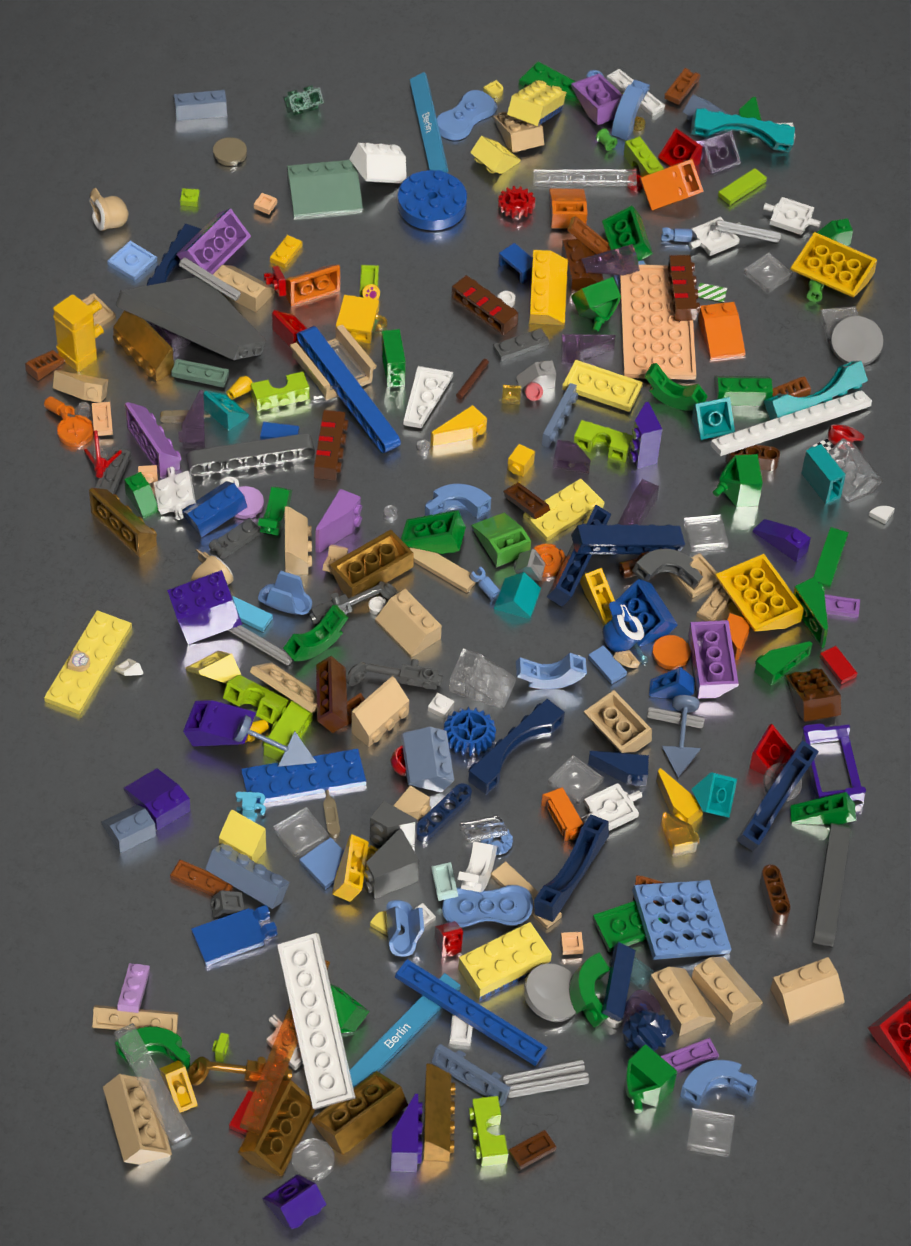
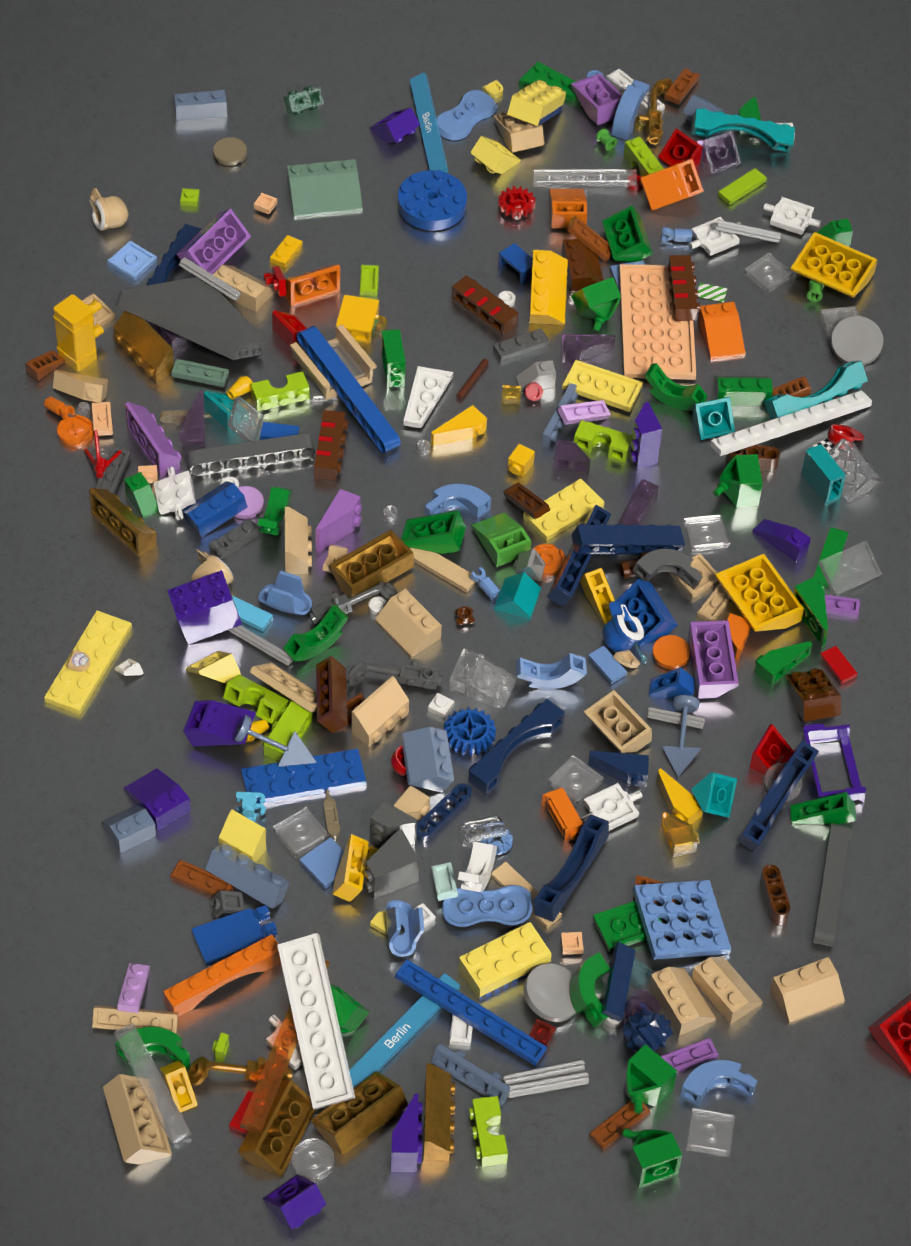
white slope [349,143,406,183] -> none
yellow tile [362,284,380,300] -> none
red slope [435,921,463,957] -> none
reddish brown plate [508,1130,557,1170] -> none
slope [582,244,640,276] -> none
white tile [869,506,895,524] -> none
none -> orange arch [163,935,281,1017]
none -> clear tile [228,396,265,442]
none -> dark purple slope [370,107,420,144]
none -> reddish brown plate [454,606,475,625]
none -> clear red plate [529,1019,556,1047]
none -> lavender plate [557,400,611,425]
none -> dark orange tile [589,1101,651,1151]
none -> green piece [622,1128,682,1187]
none -> pearl gold piece [638,78,673,144]
none -> clear tile [818,540,882,596]

